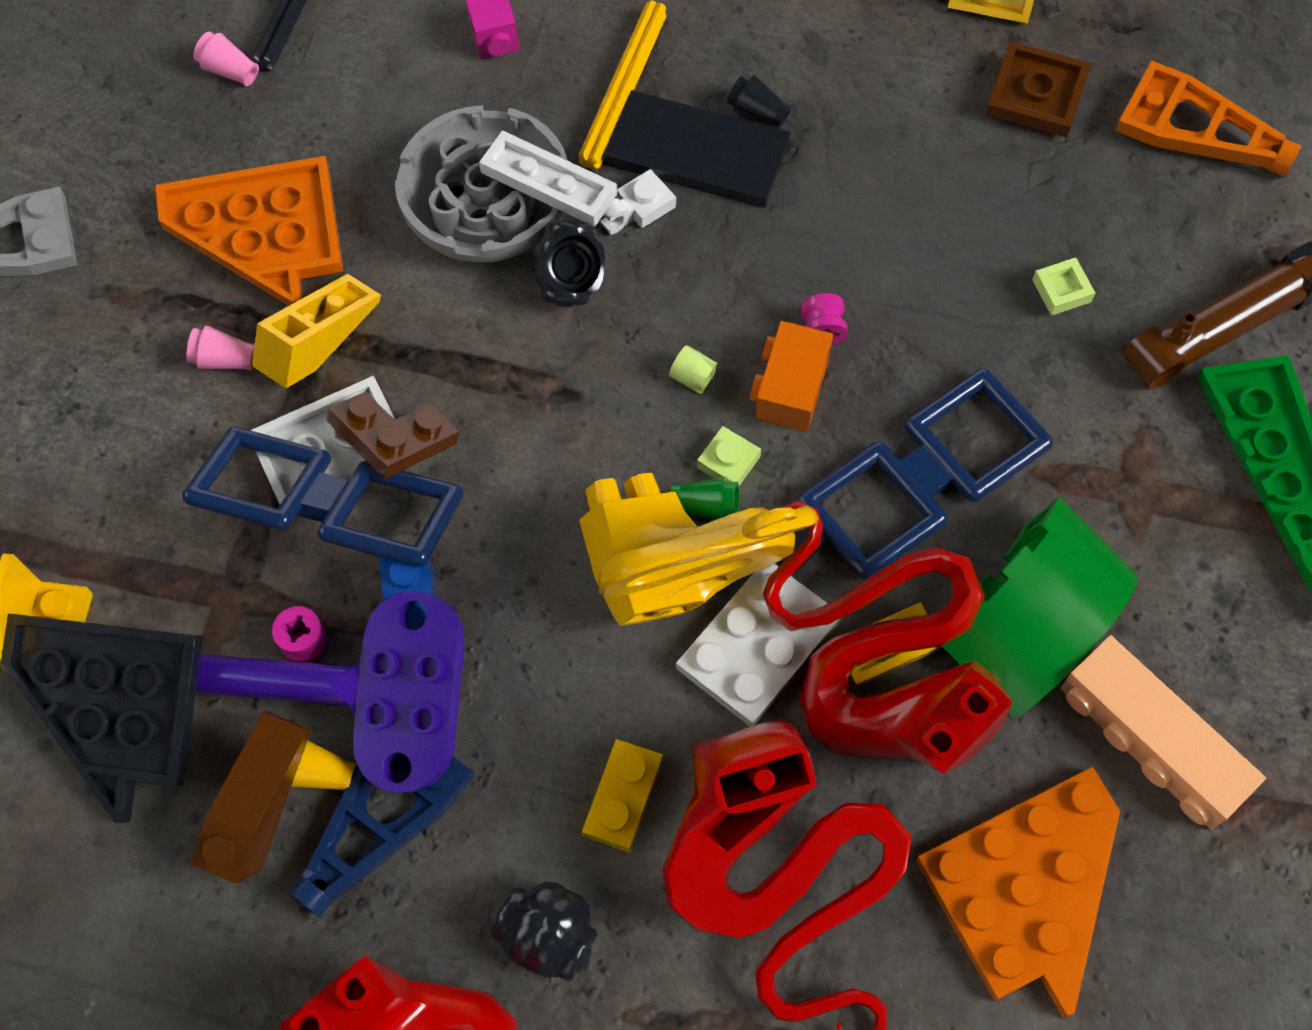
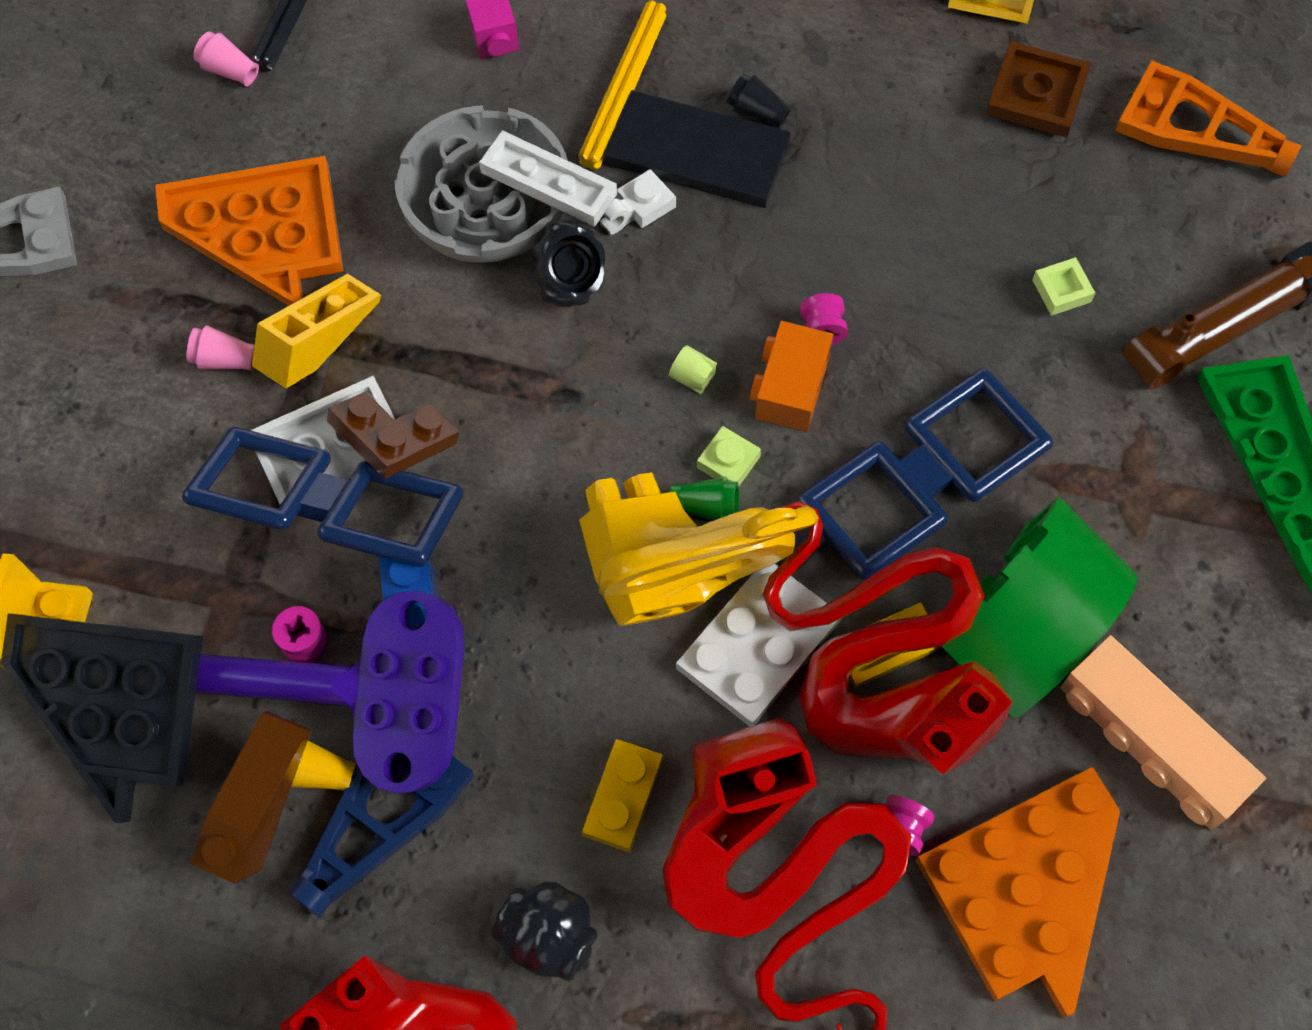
none -> dark pink wheel [879,795,935,856]

